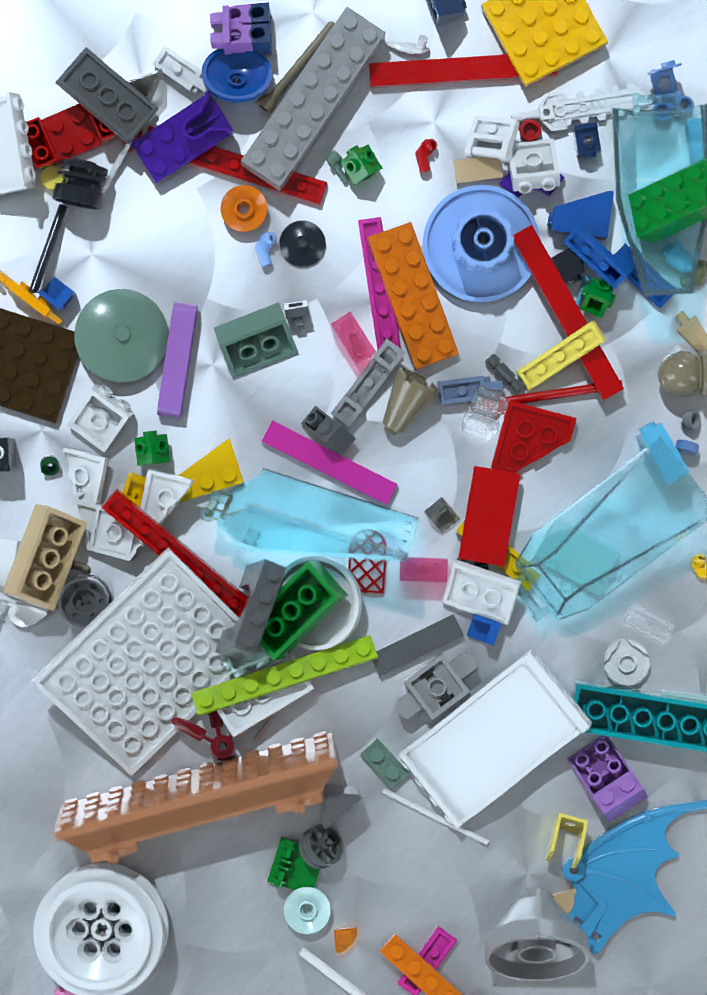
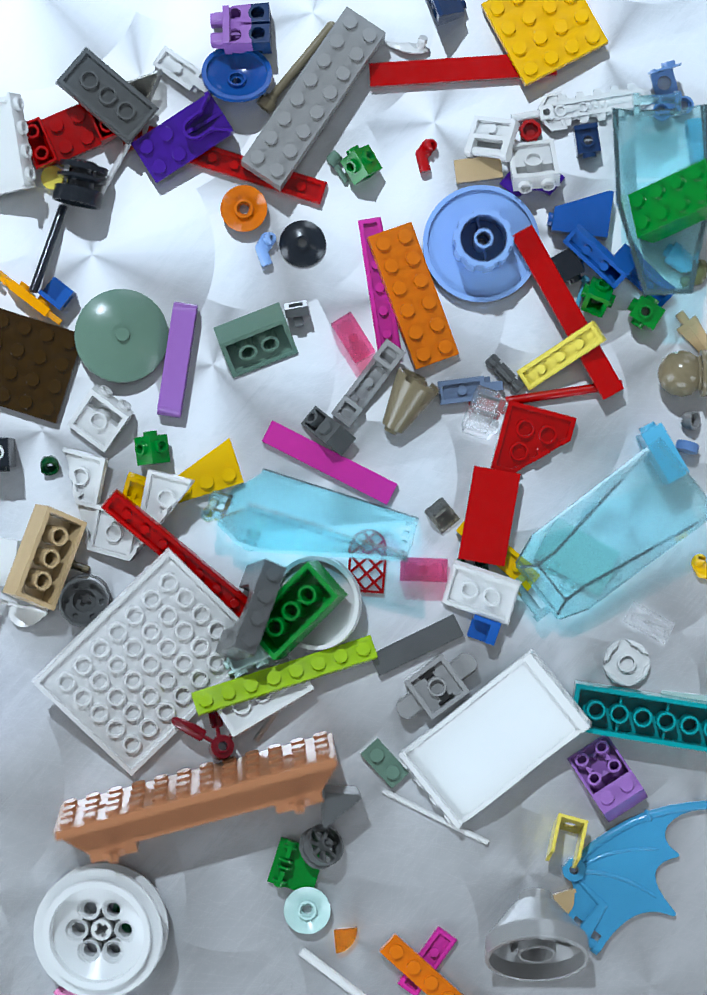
none -> green brick [627,294,666,331]

